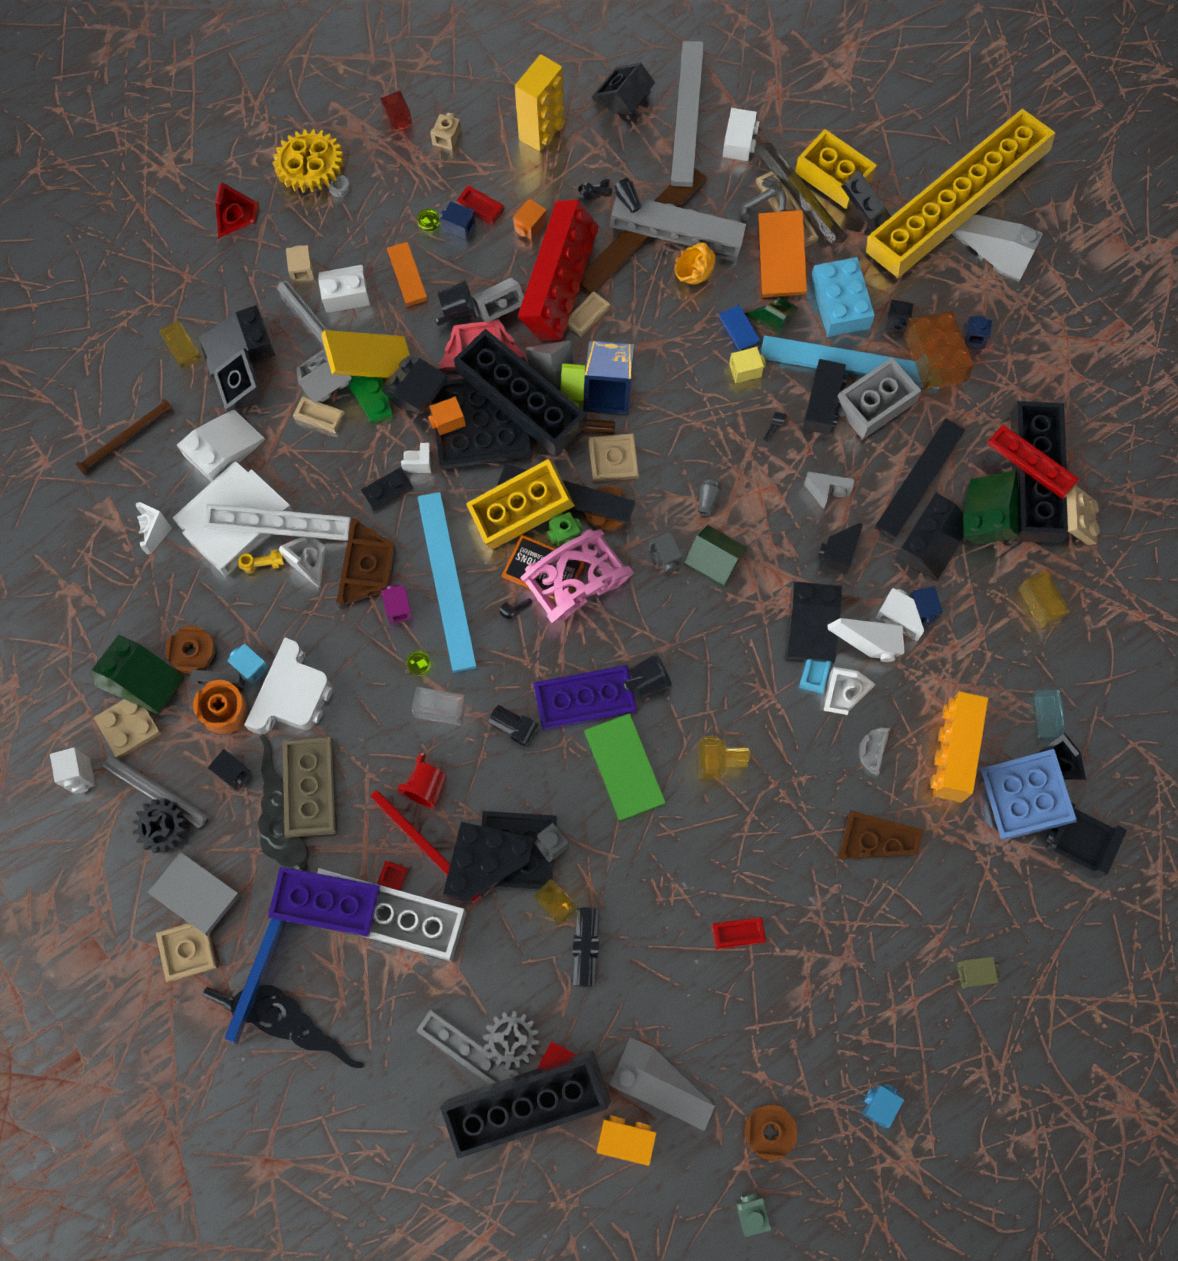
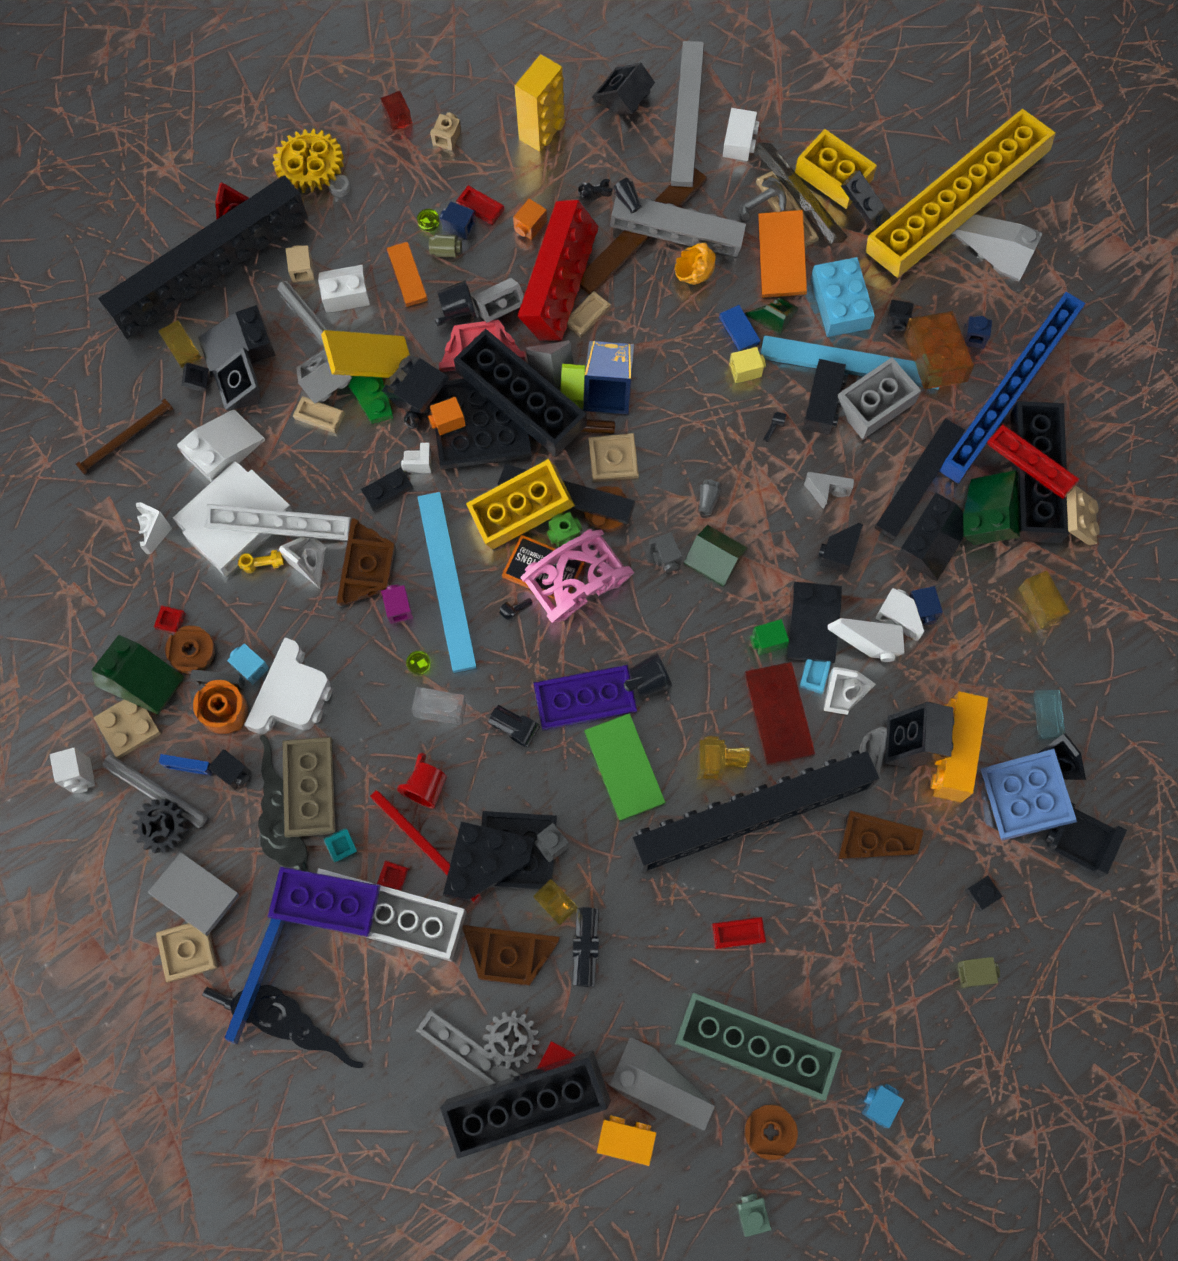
none -> black brick [98,175,308,339]
none -> red tile [154,605,186,634]
none -> blue tile [159,754,213,776]
none -> black plate [181,362,209,392]
none -> teal plate [323,828,357,863]
none -> black arm [404,402,432,429]
none -> olive brick [429,234,462,258]
none -> reddish brown wing [462,925,560,986]
none -> black brick [632,750,880,873]
none -> sand green brick [674,993,842,1101]
none -> clear red plate [744,662,815,765]
none -> green brick [750,619,789,656]
none -> black brick [885,702,955,769]
none -> blue brick [939,292,1085,484]
none -> black plate [966,876,1003,911]

